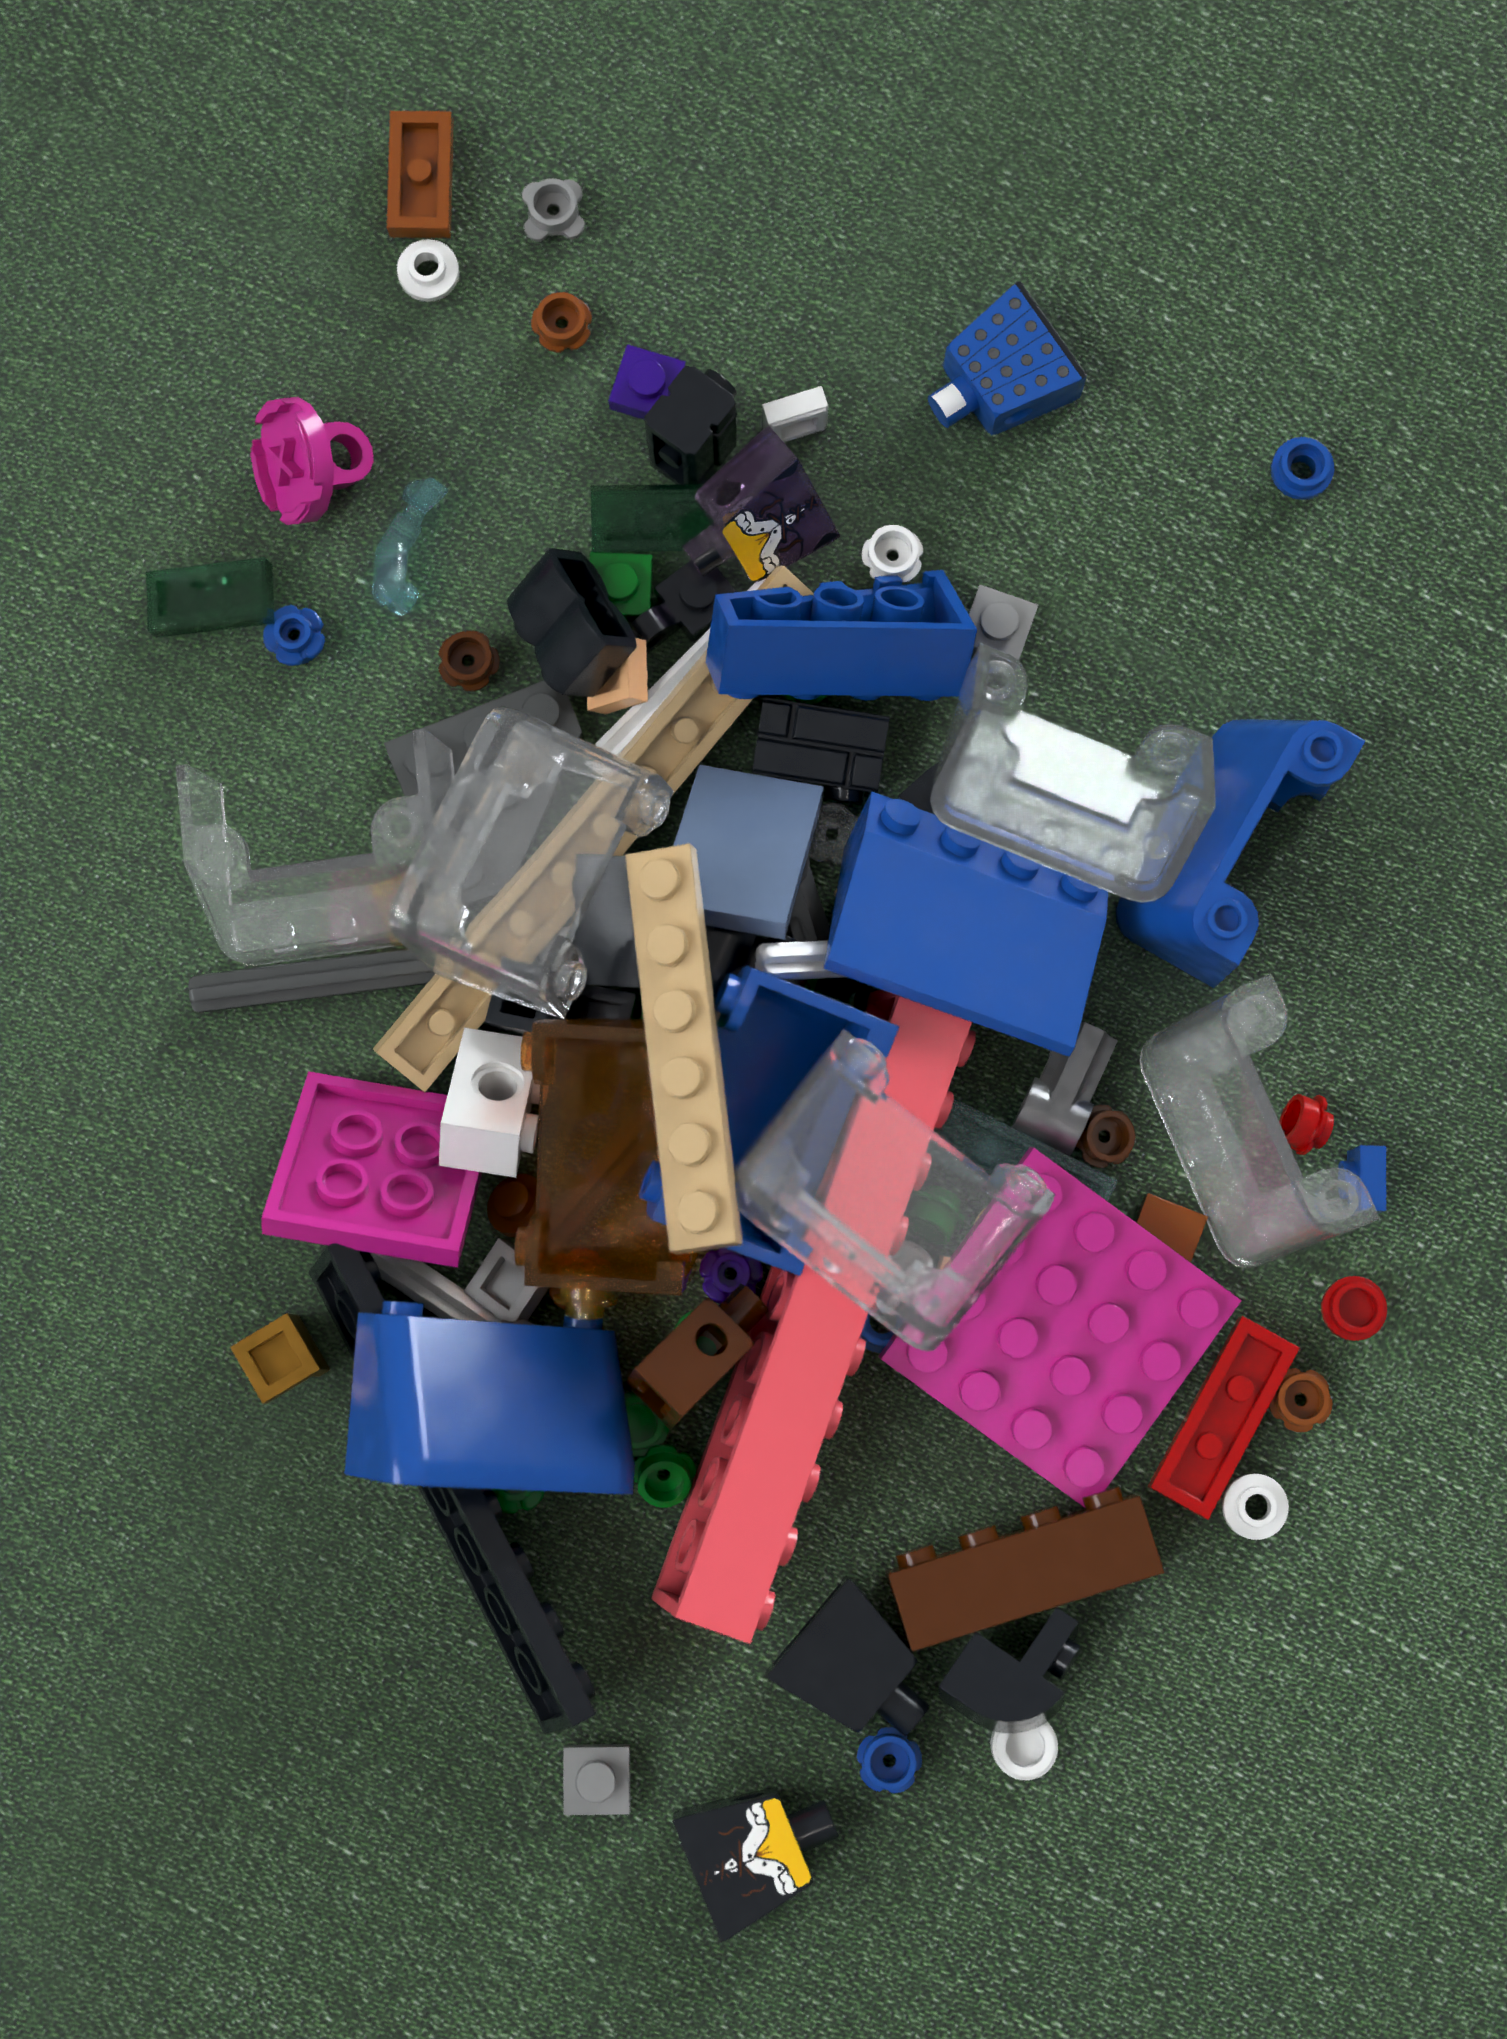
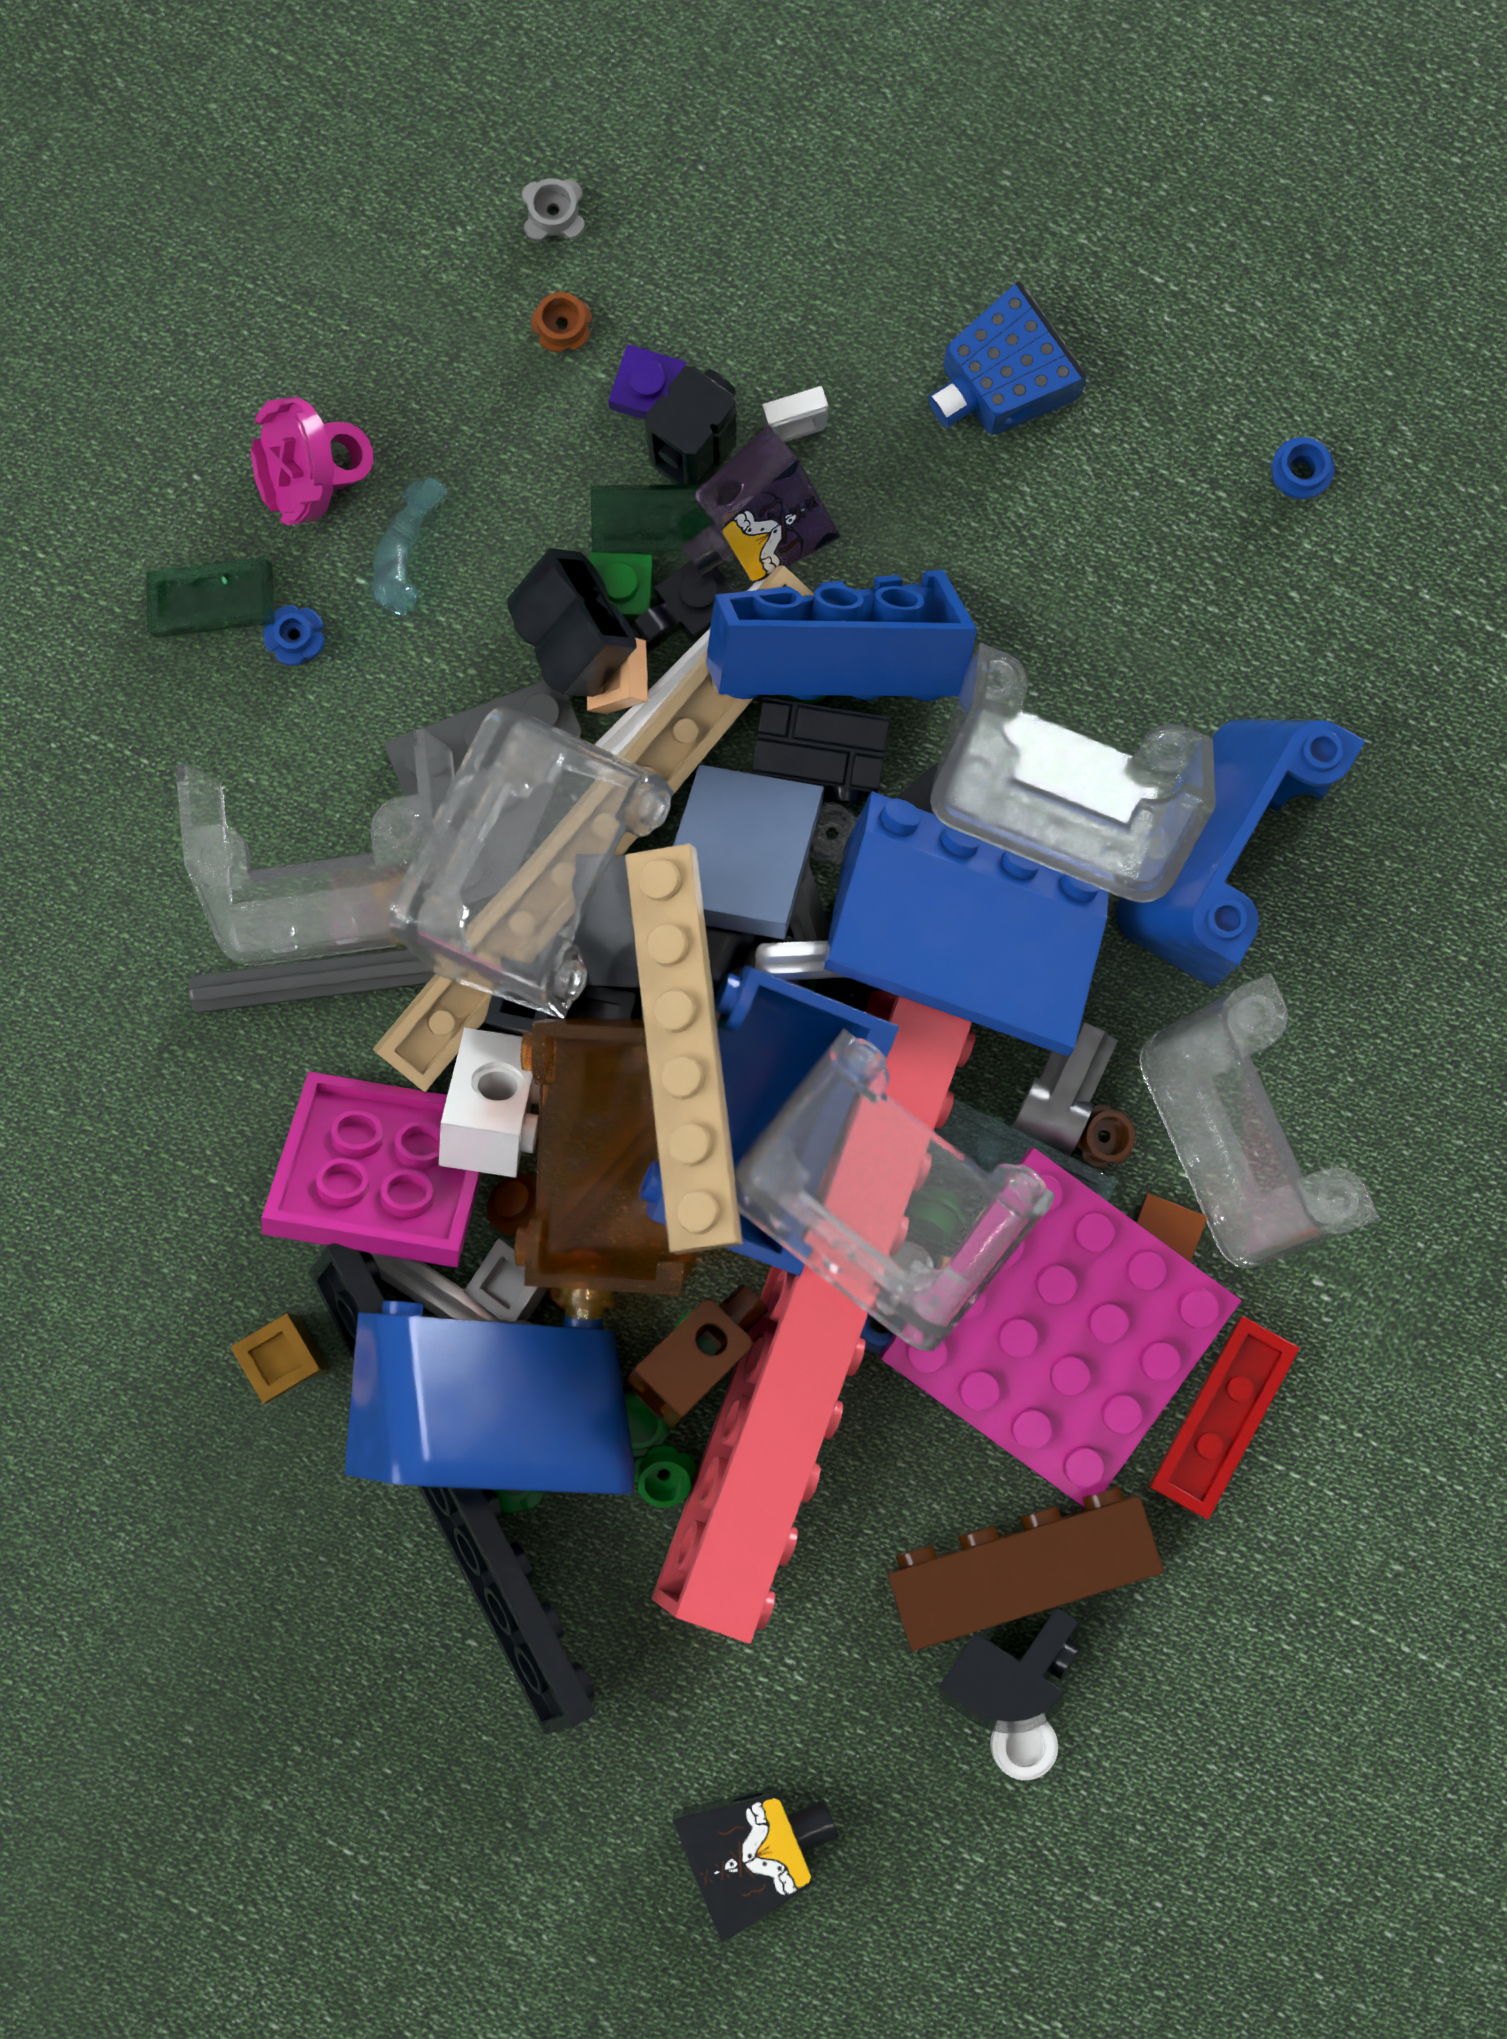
dark orange plate [387,111,454,238] -> none
white plate [397,239,459,302] -> none
reddish brown plate [439,630,500,692] -> none
light grey plate [563,1744,631,1815] -> none
dark purple plate [699,1248,763,1304] -> none
black torso [766,1575,930,1736] -> none
blue plate [857,1727,922,1794] -> none
white plate [862,525,923,582] -> none
light grey plate [969,585,1038,668] -> none
white plate [1222,1474,1289,1540] -> none
dark orange plate [1269,1368,1333,1432] -> none
red plate [1277,1094,1334,1155] -> none
red plate [1321,1276,1387,1341] -> none
blue plate [1337,1145,1386,1215] -> none

